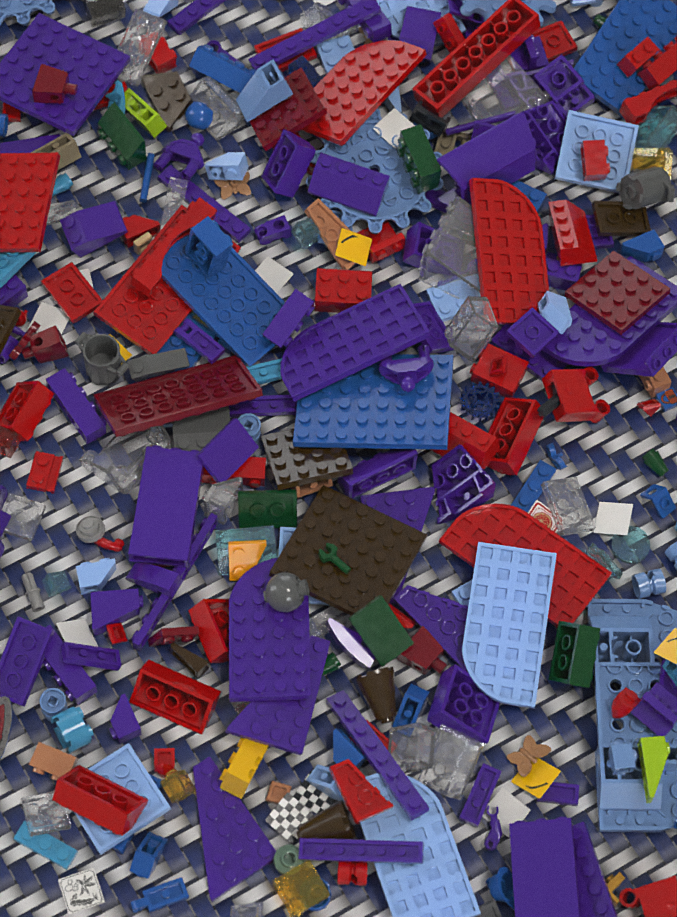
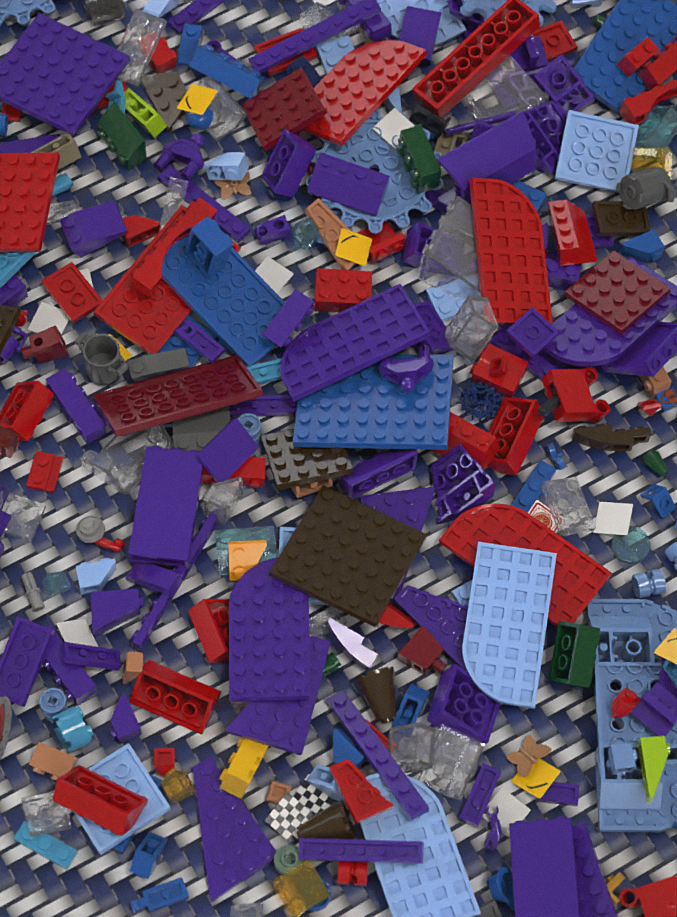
dark red bar [9,321,41,360] -> none
dark red torso [32,64,78,103] -> none
white sticker [58,868,105,914] -> none
red slope [106,623,128,644] -> none
tan tile [133,232,152,255] -> none
blue bar [140,153,155,203] -> none
dark red wing [148,626,200,647] -> none
dark brown slope [170,643,209,679] -> none
medium blue slope [236,60,293,122] -> none
dark green tile [238,490,297,529] -> none
dark grey brick [263,572,310,612] -> none
dark green bar [318,543,351,574] -> none
dark green tile [348,595,414,667] -> none
red bracket [433,13,465,53] -> none
light blue slope [538,291,572,334] -> none
red brick [580,140,610,181] -> none
clear light blue slope [586,543,623,579] -> none
none -> nougat slope [122,652,143,684]
none -> yellow sticker [177,84,218,115]
none -> blue slope [178,23,203,66]
none -> dark brown slope [571,424,651,452]

